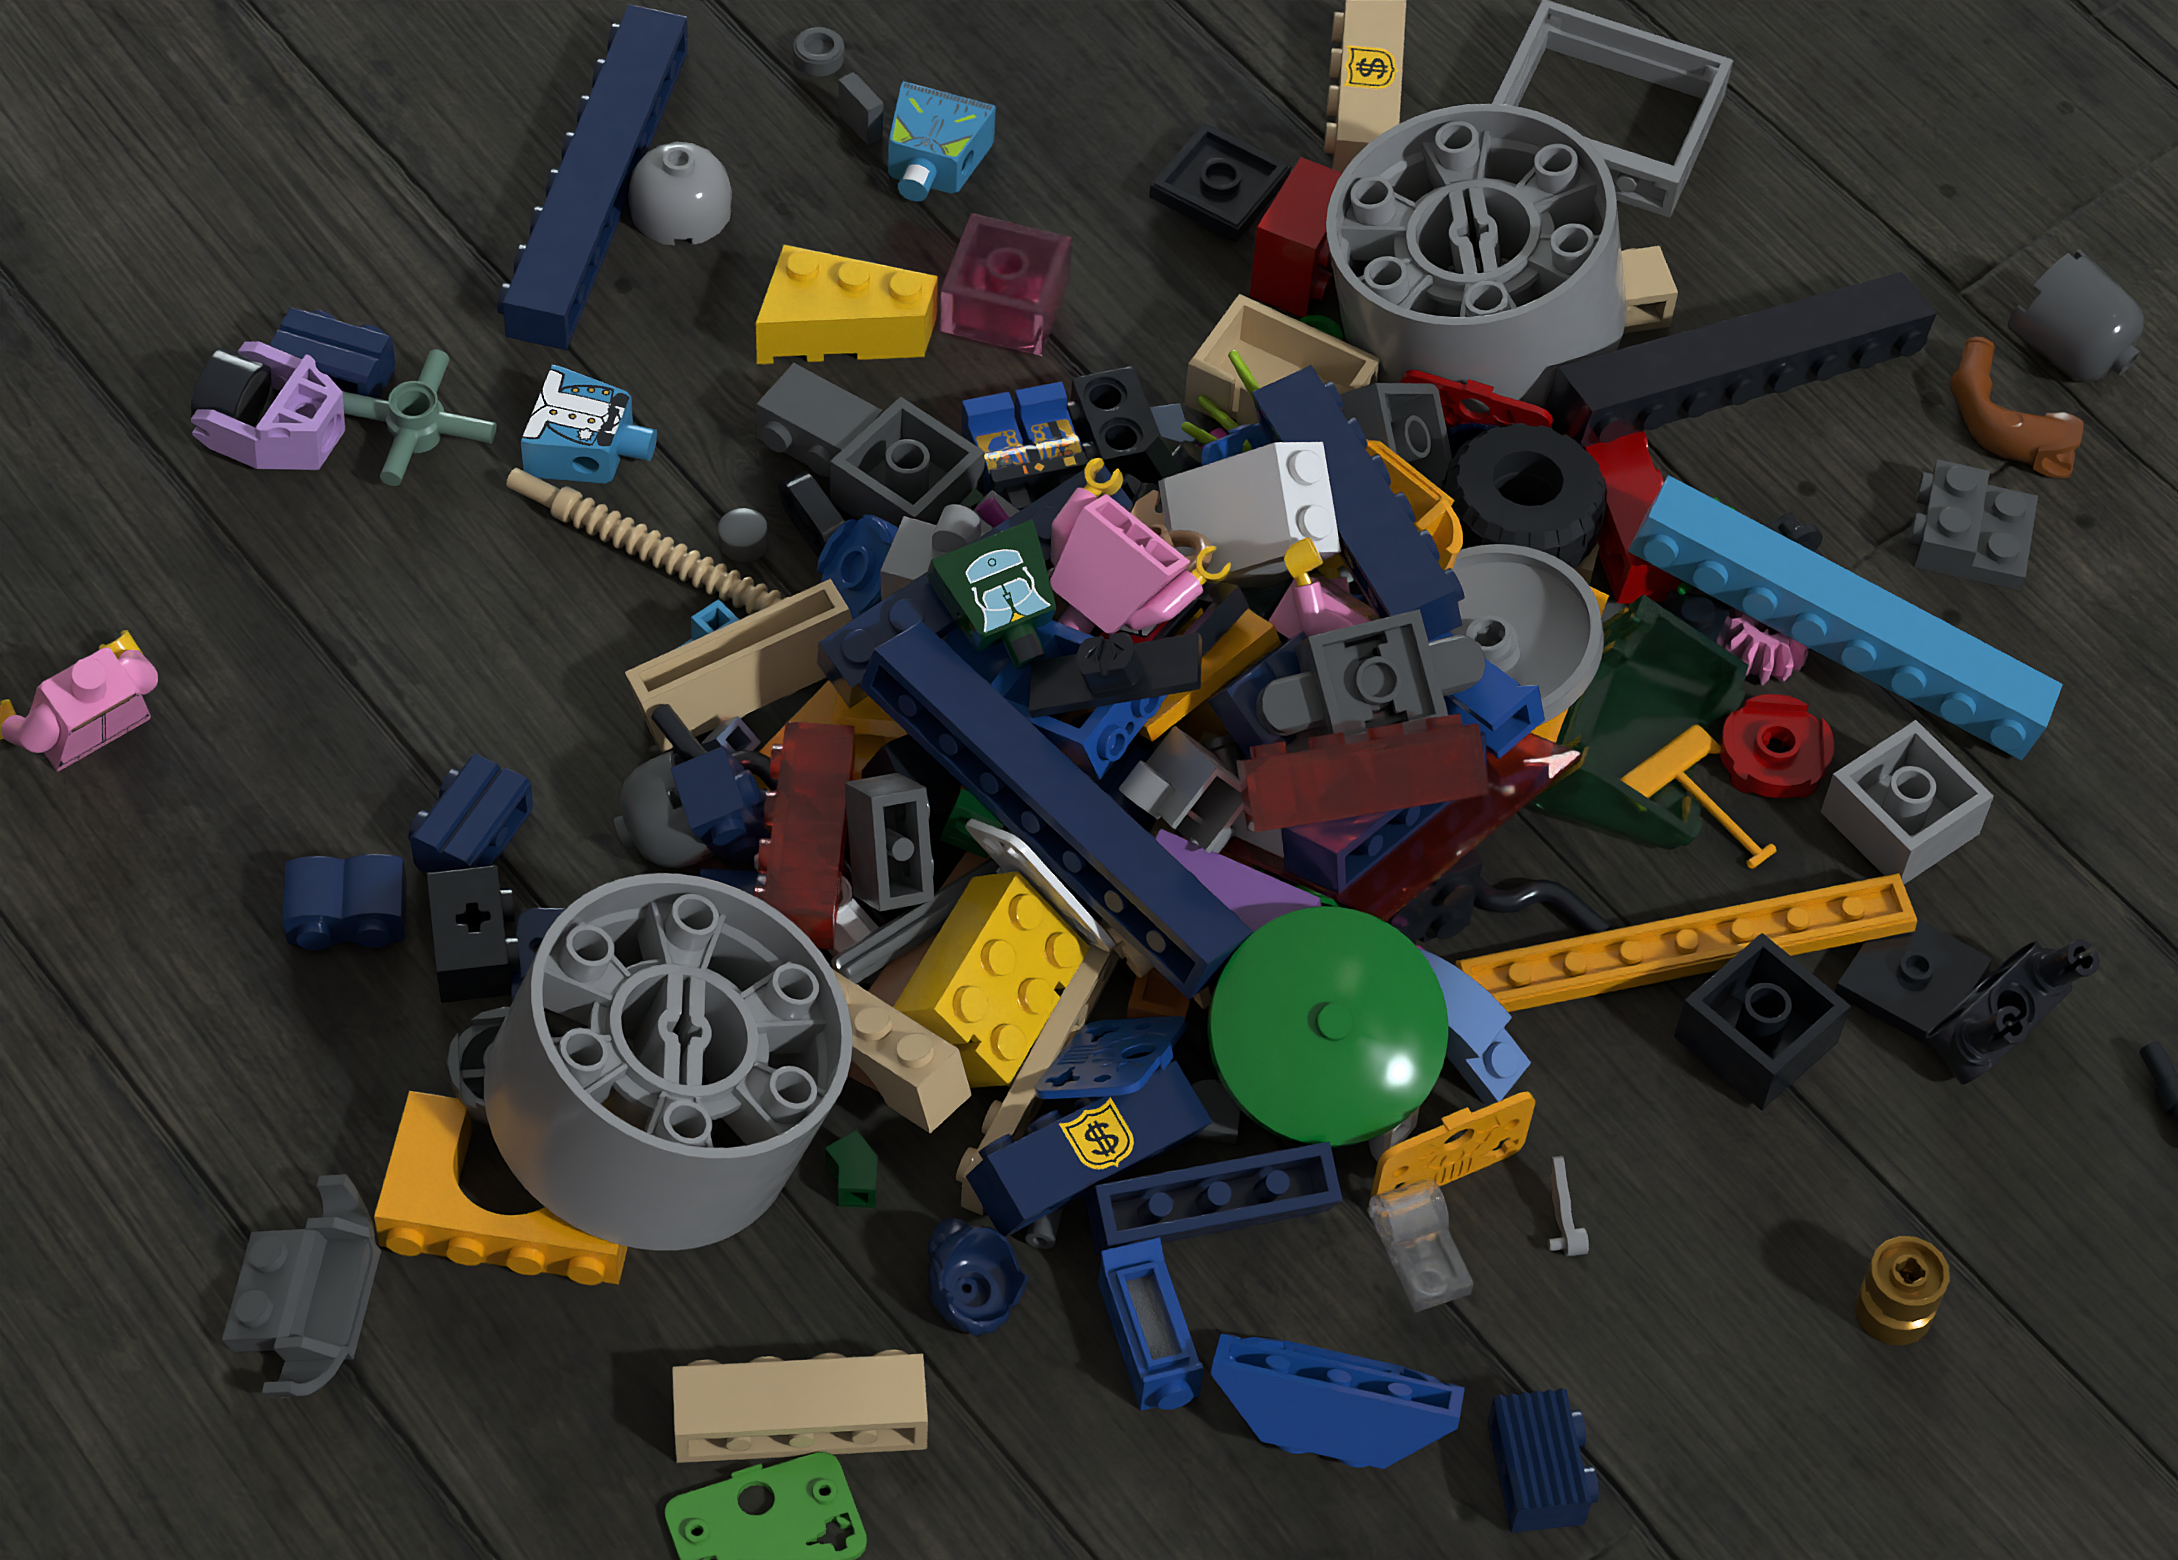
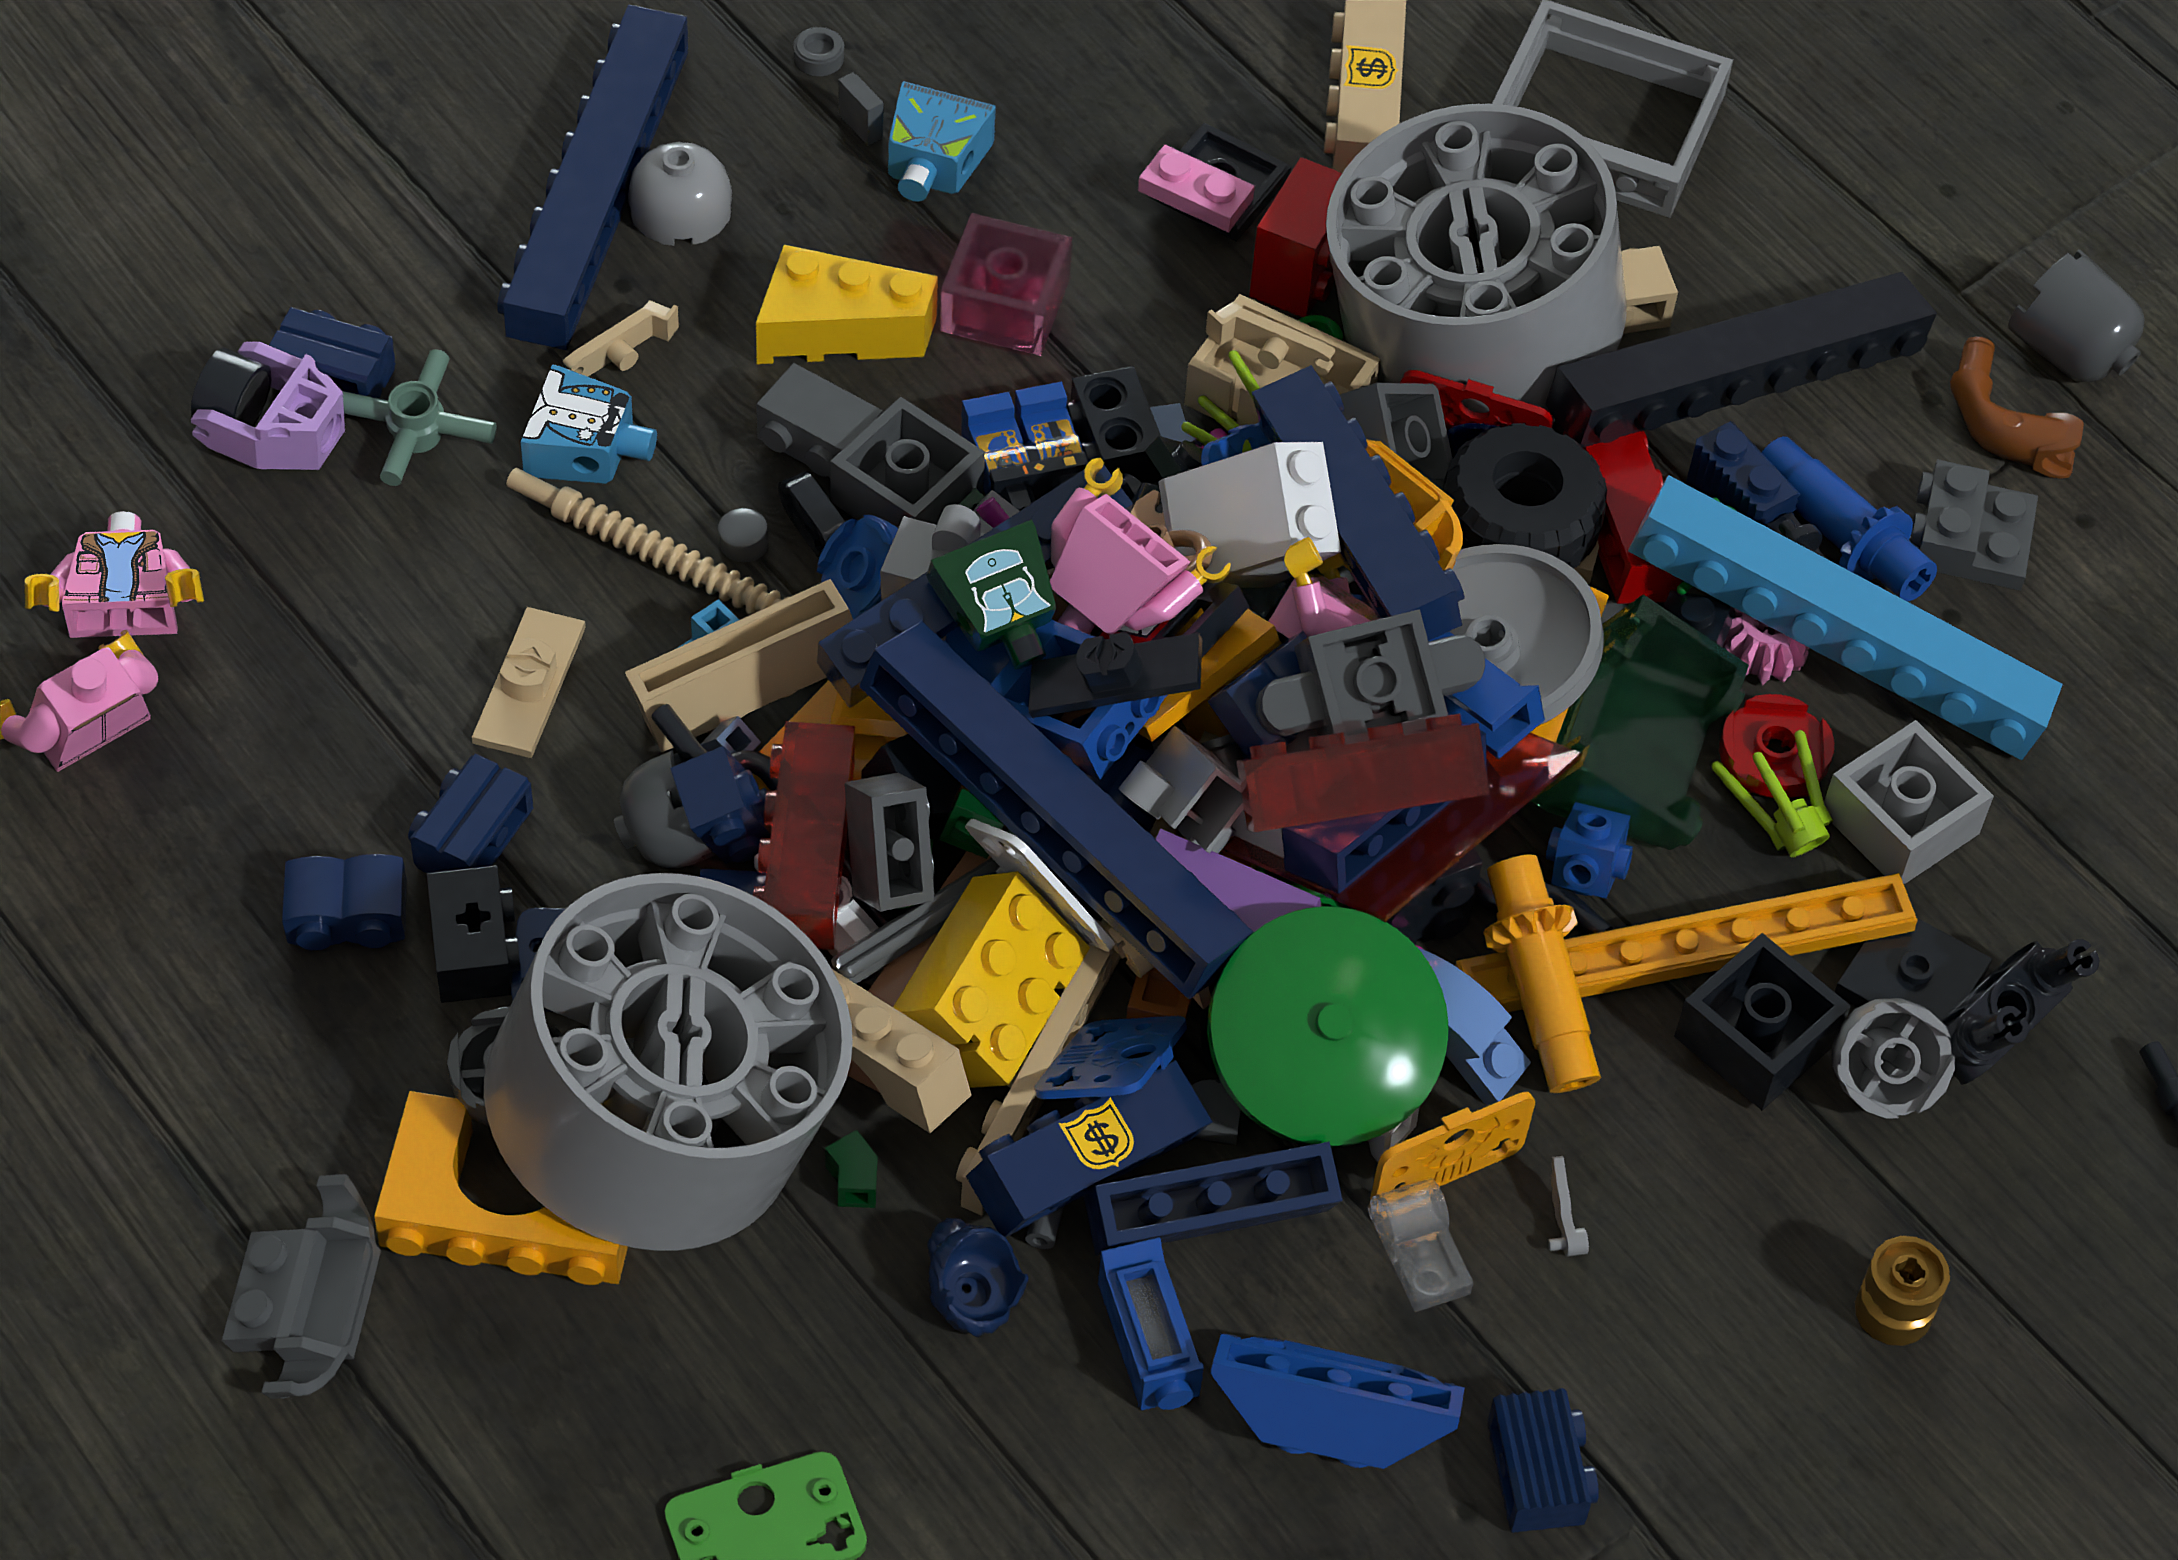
tan brick [673,1350,928,1463] -> none
light orange piece [1619,725,1776,870] -> none
none -> torso [25,511,204,638]
none -> tan piece [472,607,586,758]
none -> tan piece [563,300,679,377]
none -> bright pink plate [1138,144,1255,233]
none -> tan piece [1206,302,1335,375]
none -> light orange gear [1483,855,1601,1093]
none -> blue brick [1546,802,1633,899]
none -> dark blue brick [1686,421,1801,525]
none -> lime plant [1711,730,1833,857]
none -> blue gear [1762,436,1937,602]
none -> light grey cylinder [1832,998,1955,1119]

